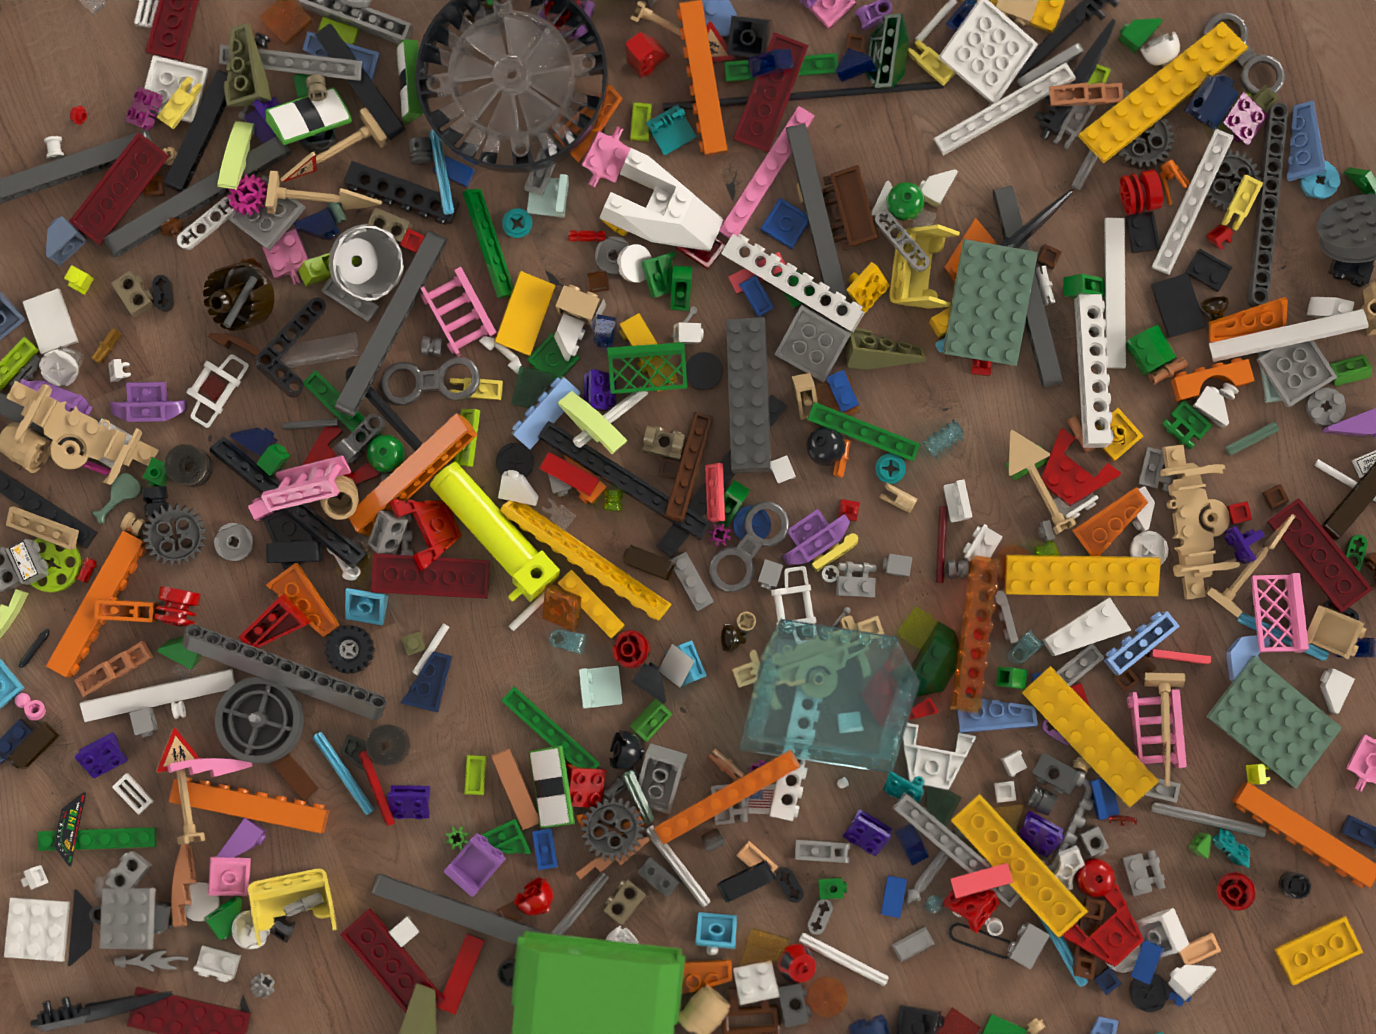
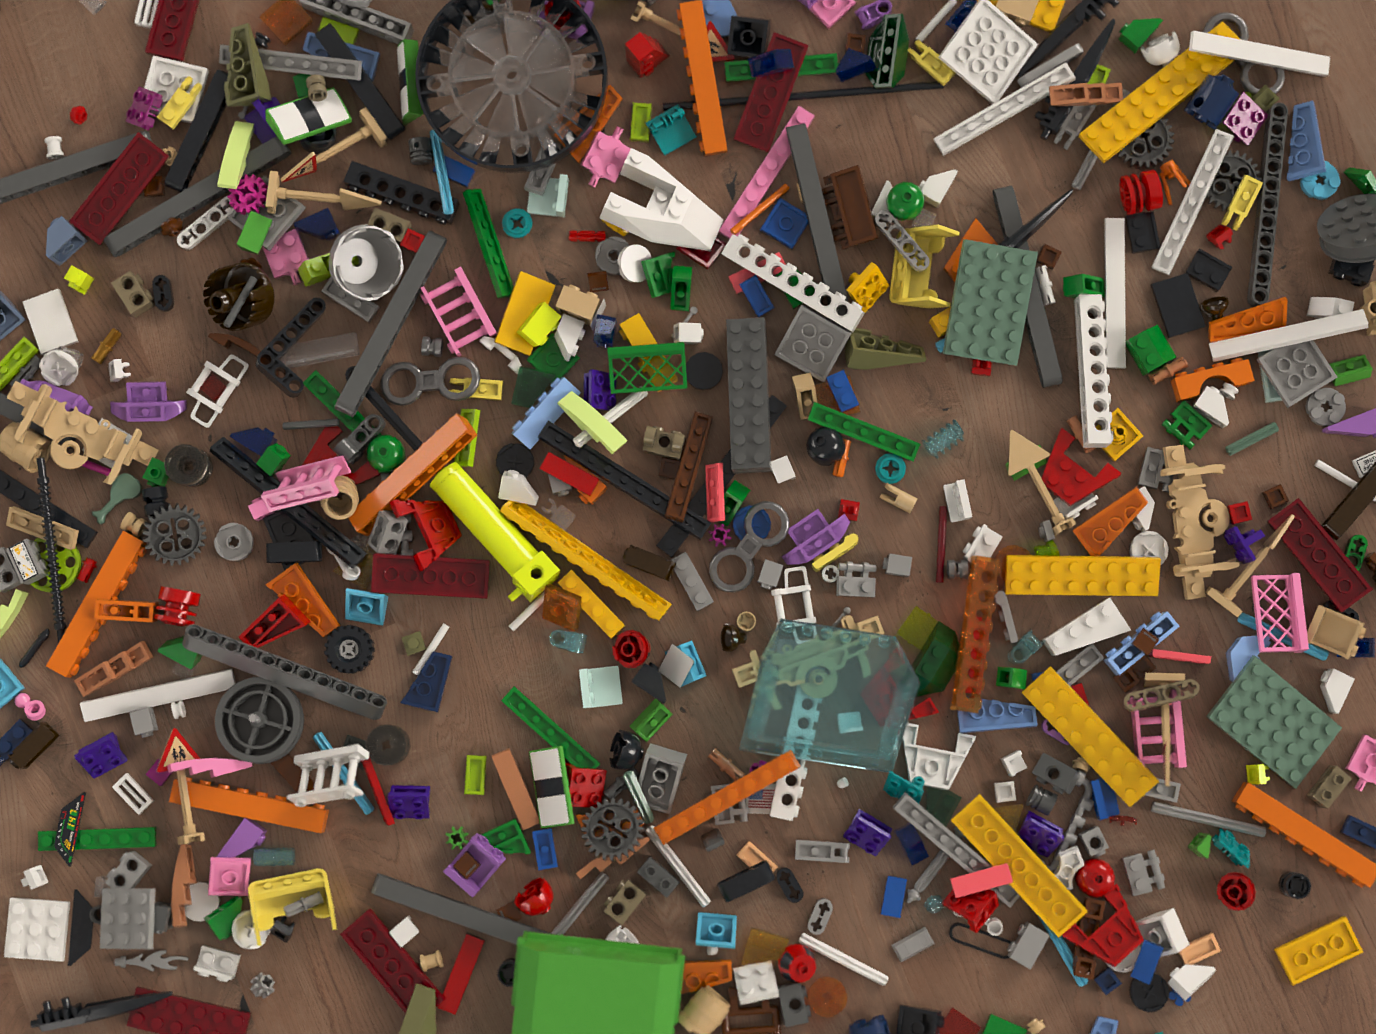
sand green pin [327,202,347,224] -> none
clear neon green wheel [603,490,623,511] -> none
green brick [818,877,847,900] -> none
none -> black hose [37,457,67,644]
none -> magenta tile [145,759,173,787]
none -> bright green slope [237,211,272,255]
none -> clear light blue axle [253,847,295,867]
none -> white fence [287,744,369,807]
none -> tan bush [420,950,443,972]
none -> reddish brown tile [453,851,481,879]
none -> neon yellow brick [517,302,562,347]
none -> orange bar [730,184,790,235]
none -> dark tan beam [1123,679,1200,712]
none -> reddish brown tile [1131,628,1159,655]
none -> white tile [1189,31,1330,77]
none -> dark tan brick [1306,765,1352,809]

